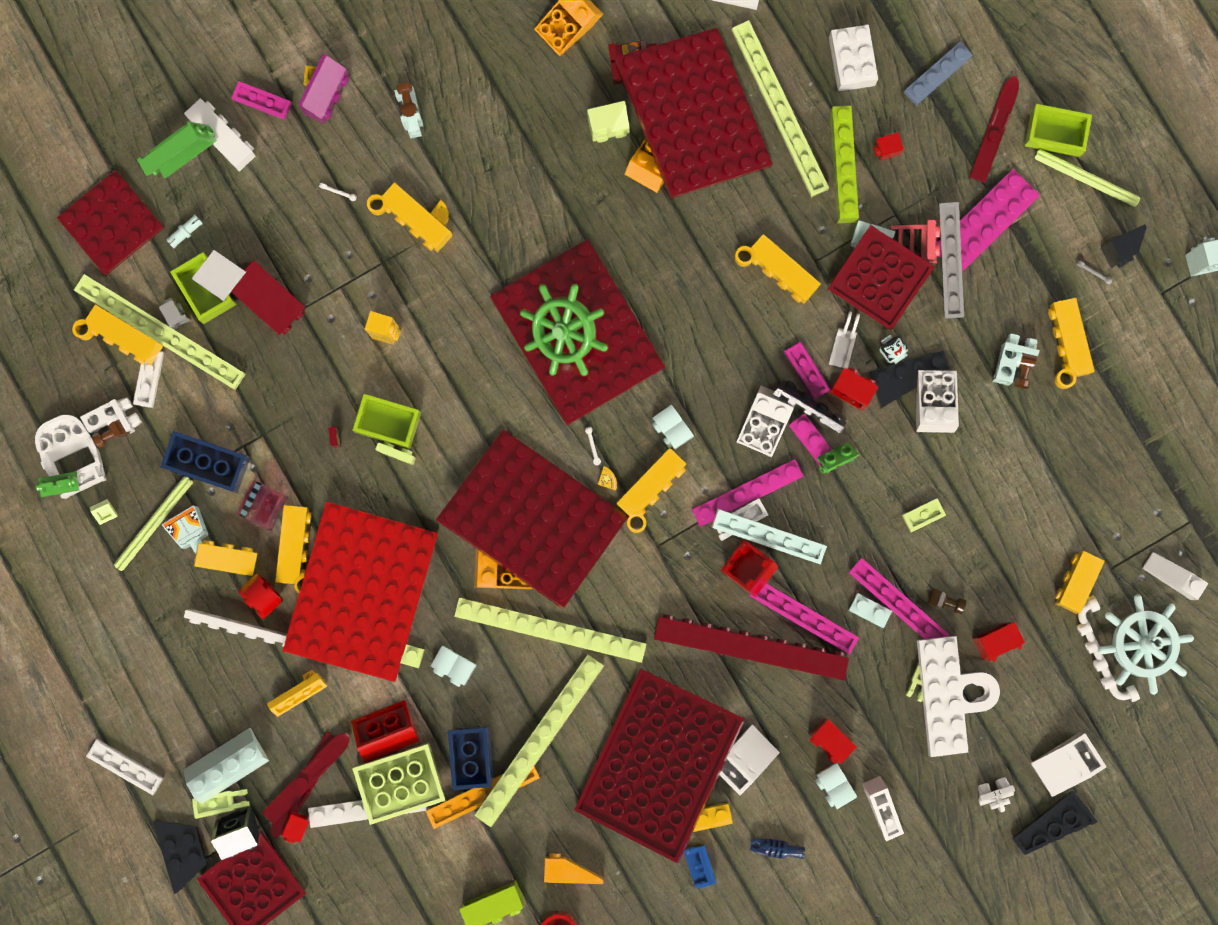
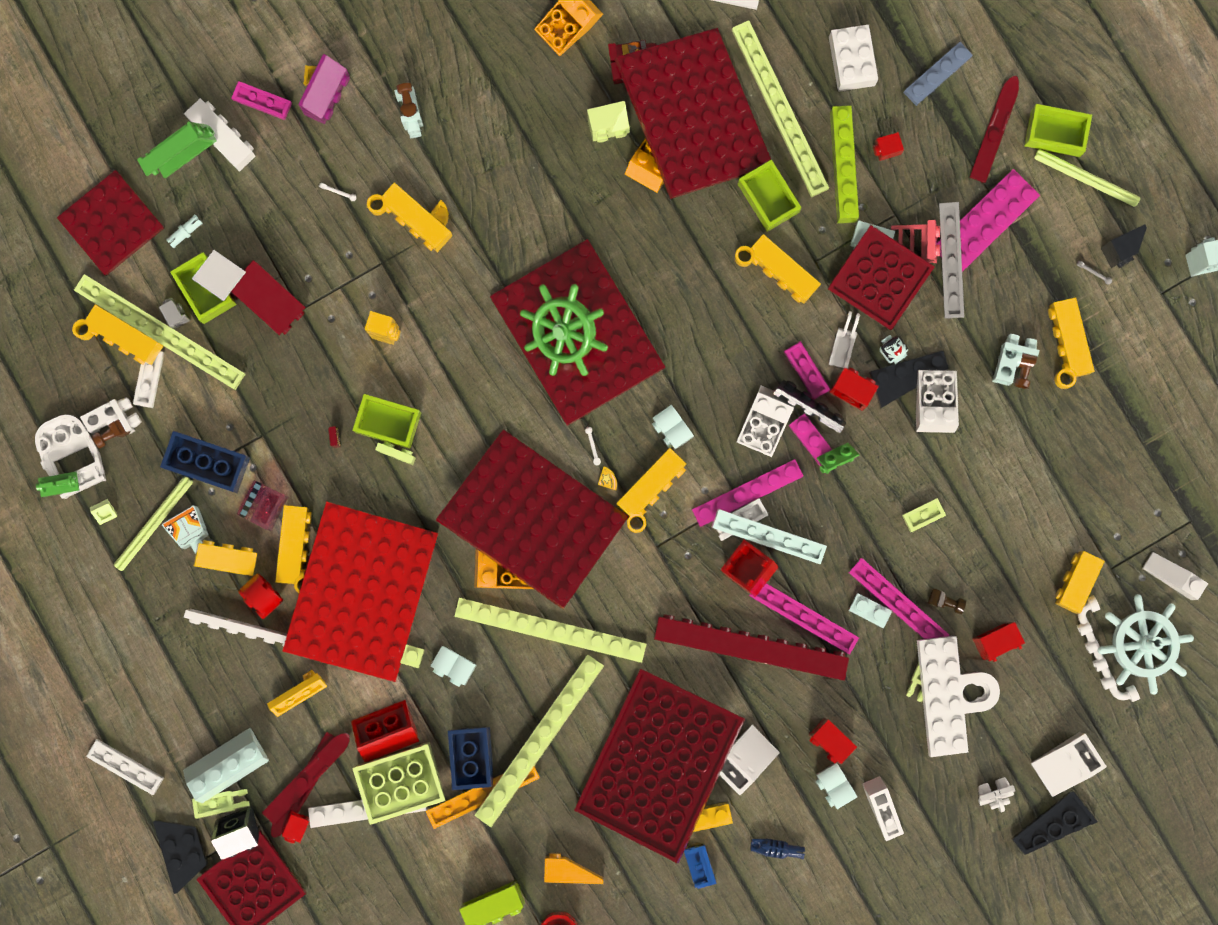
none -> lime piece [738,160,801,232]

